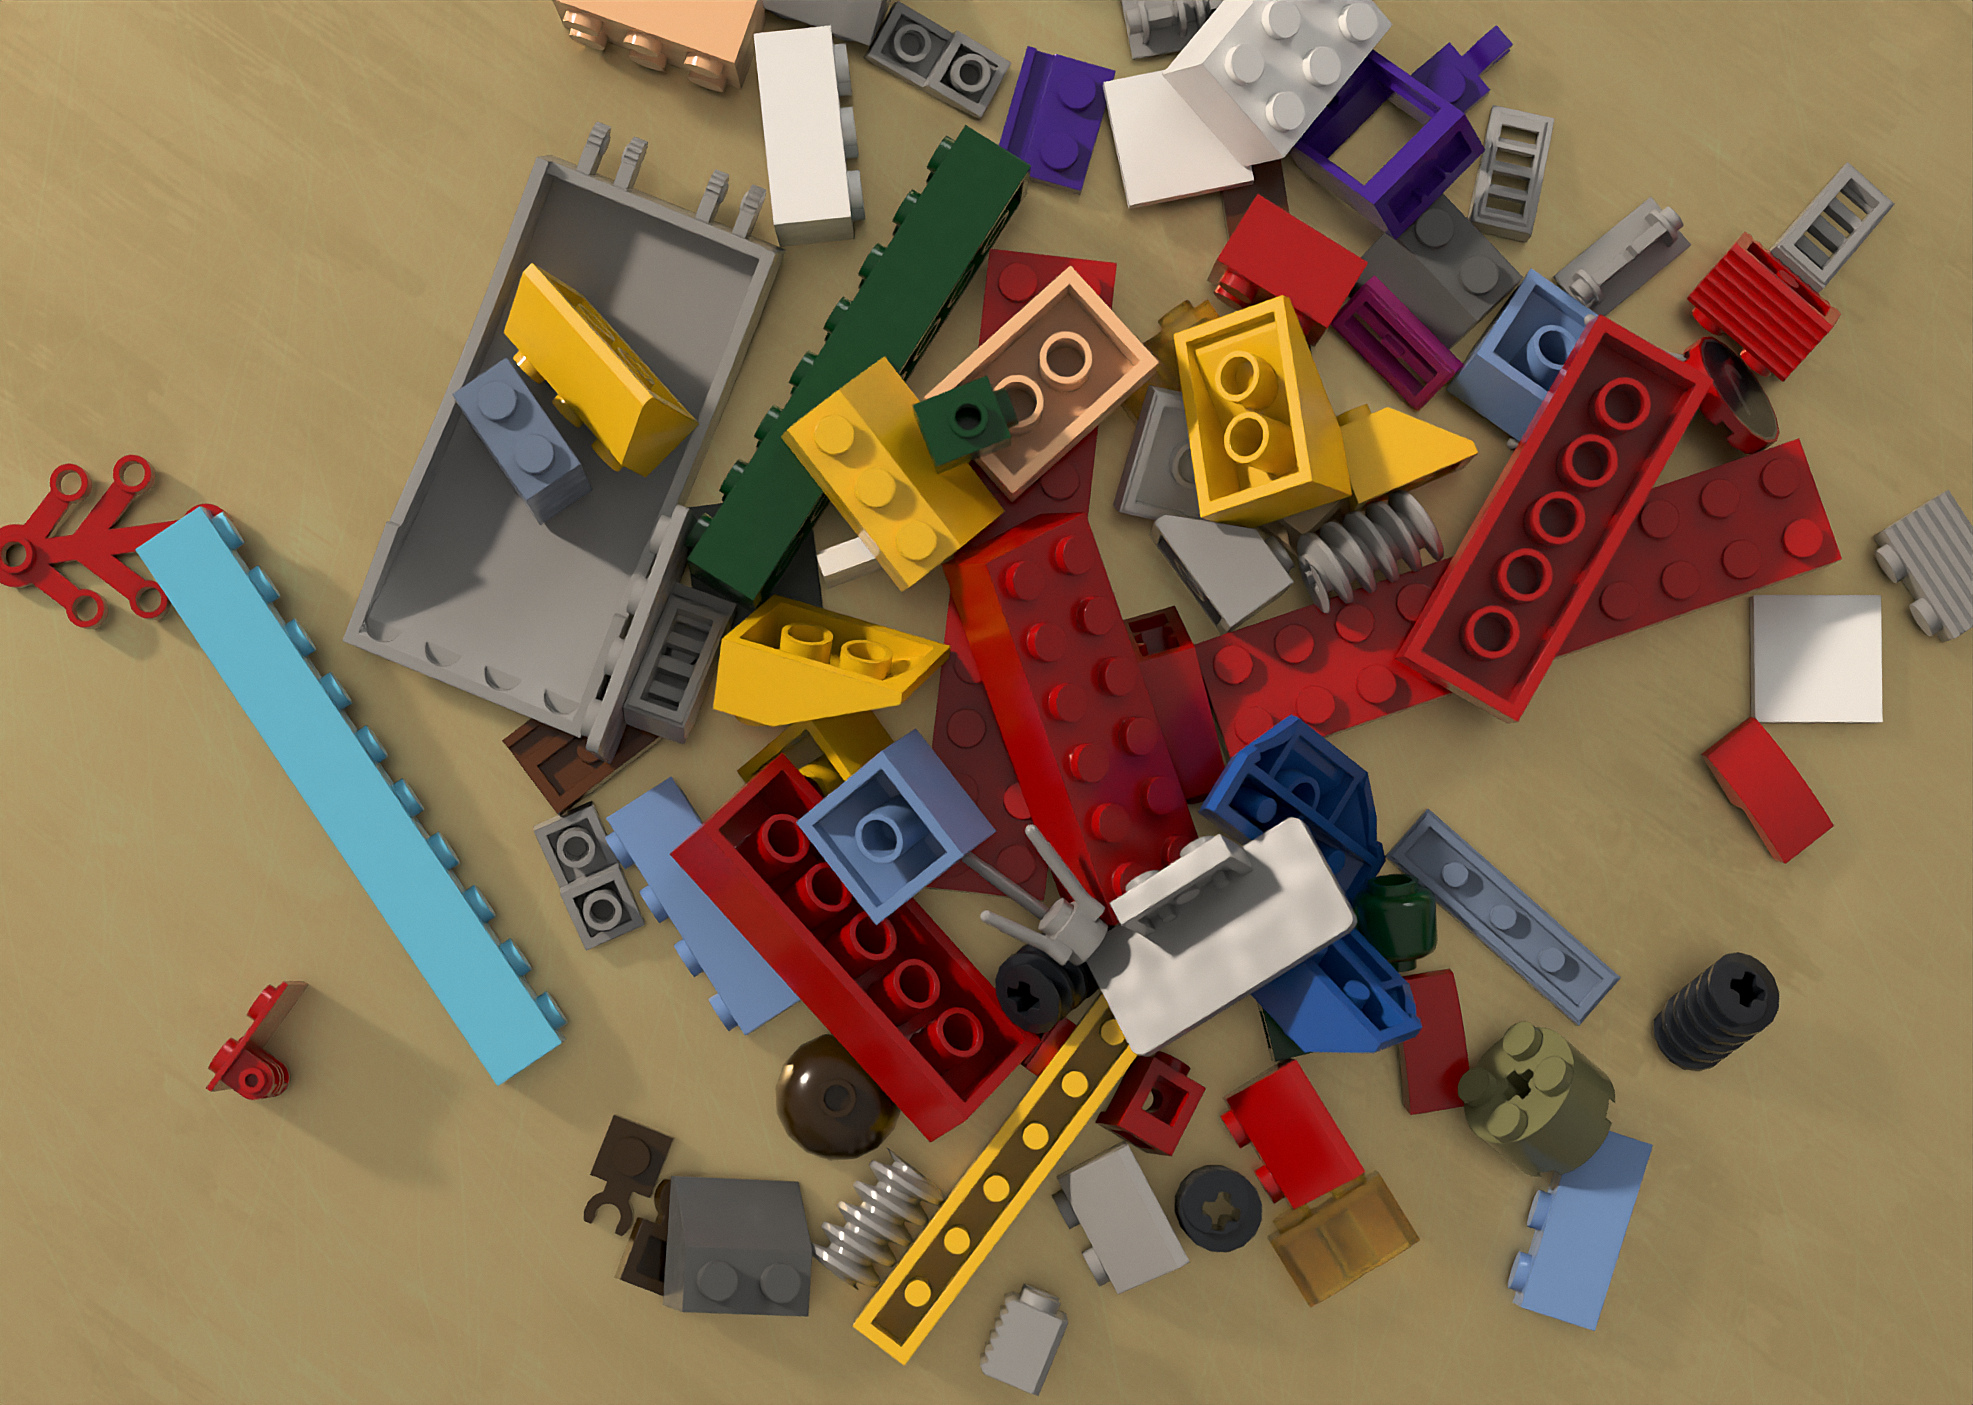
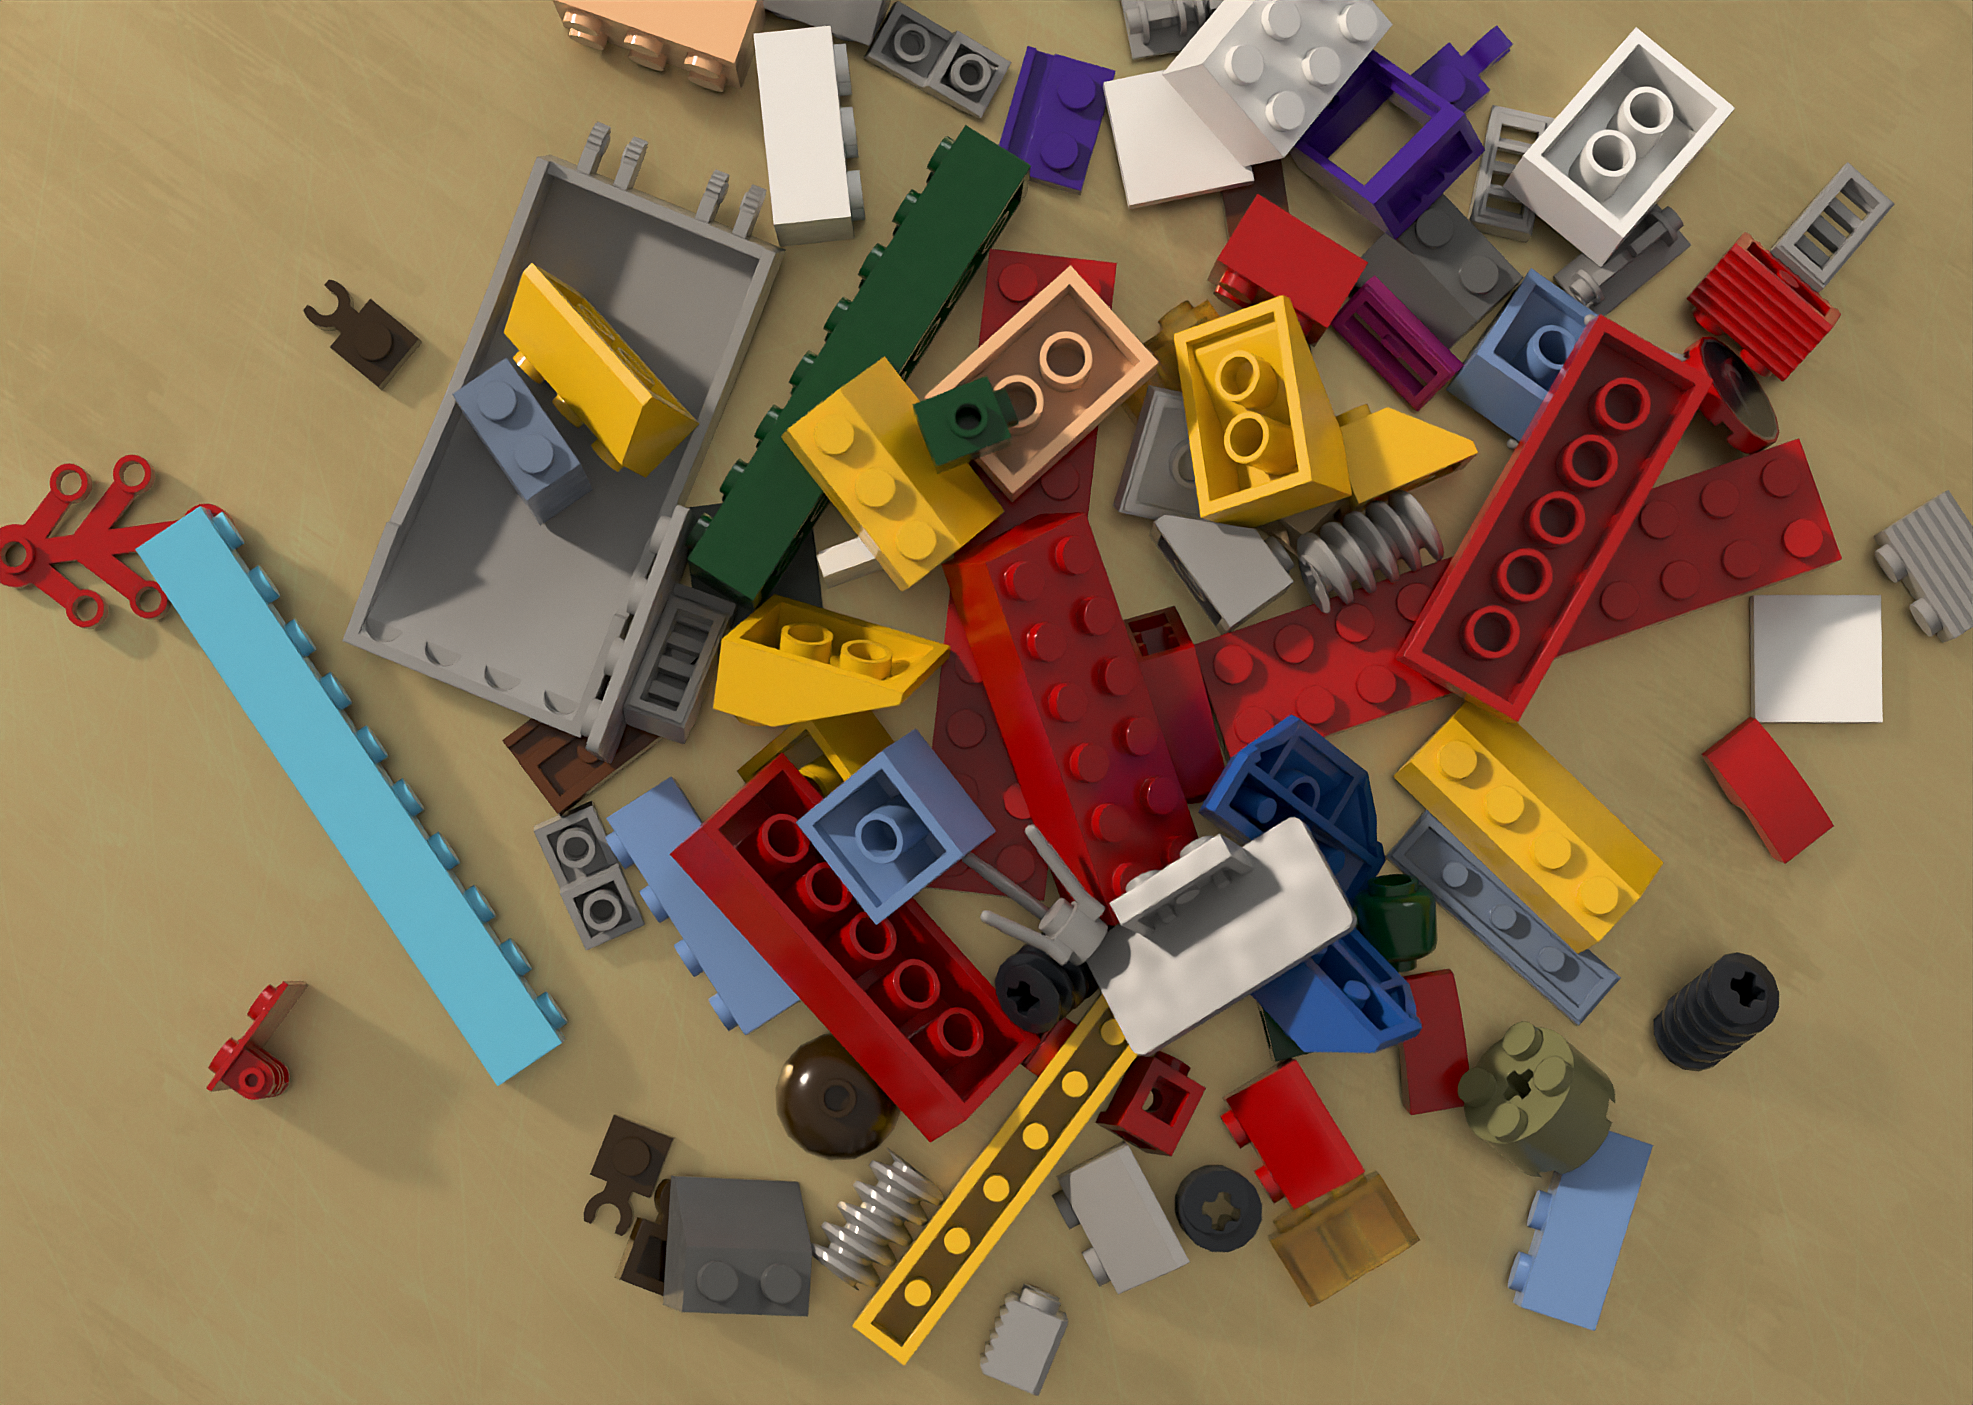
none -> dark brown plate [303,279,422,390]
none -> yellow slope [1393,700,1664,954]
none -> white brick [1503,27,1735,267]

